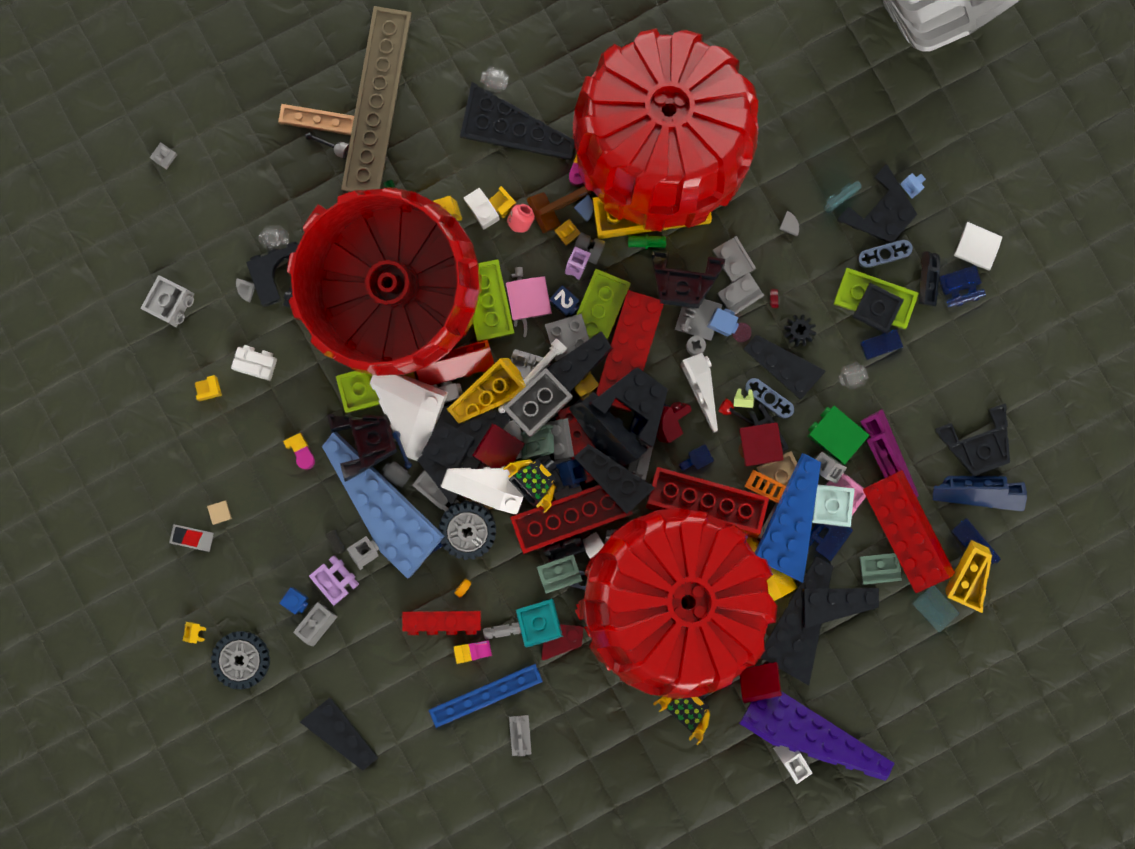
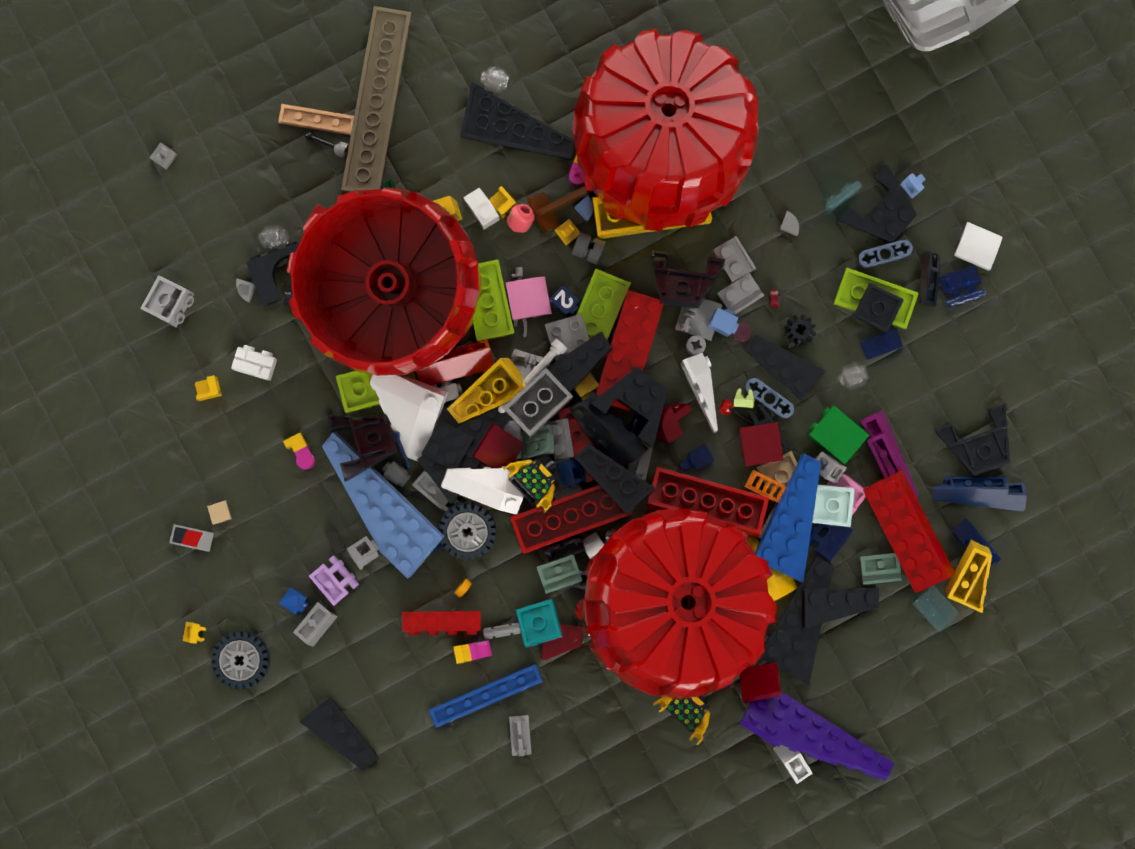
lavender leg [565,247,591,280] -> none
green axle [628,234,666,249] -> none

